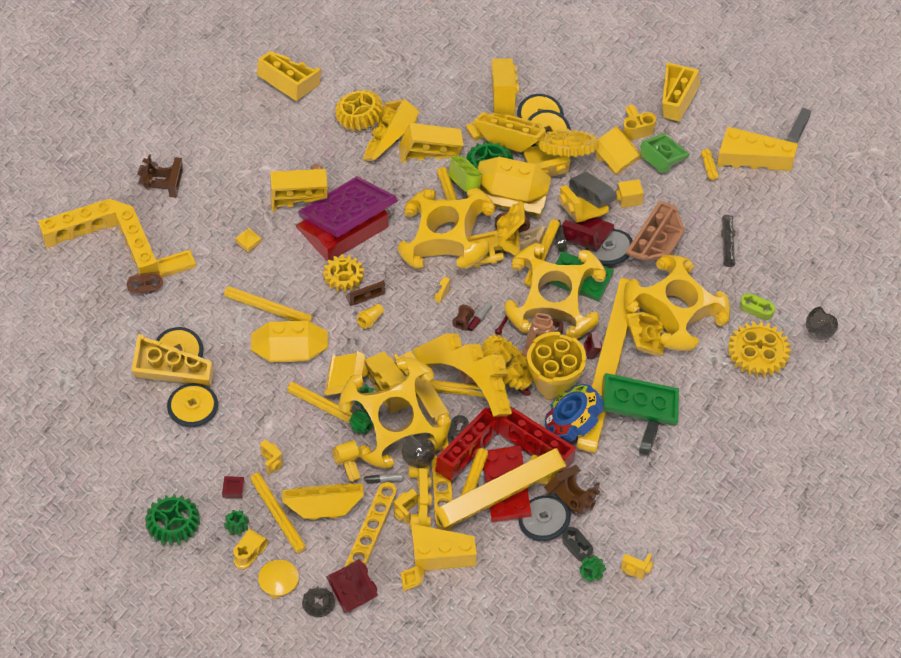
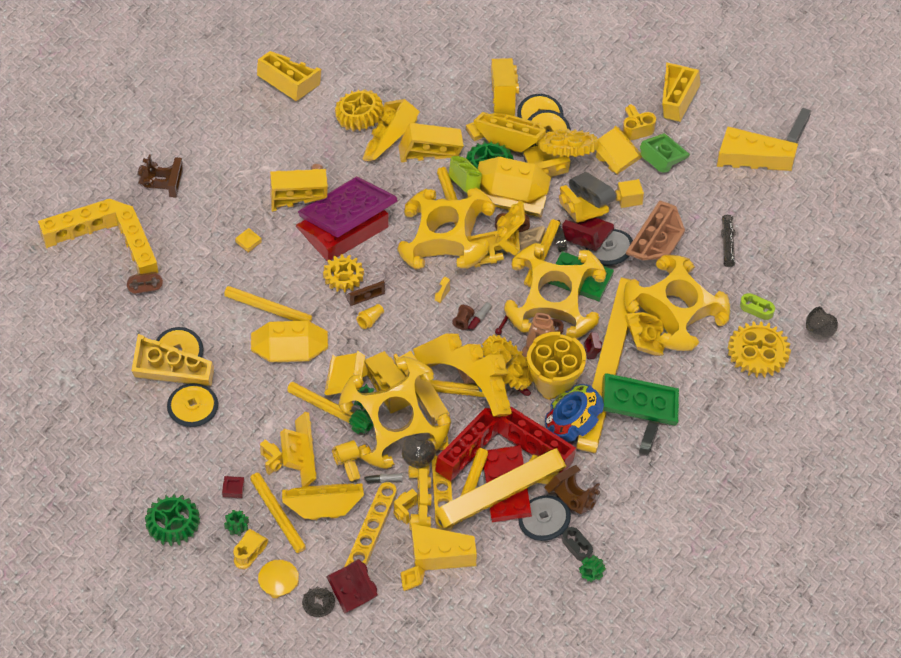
yellow tile [156,249,196,278] -> none
clear smoke beam [448,415,469,444] -> none
yellow bracket [621,553,654,580] -> none
yellow axle [701,148,718,181] -> none
none -> yellow bracket [280,412,317,487]

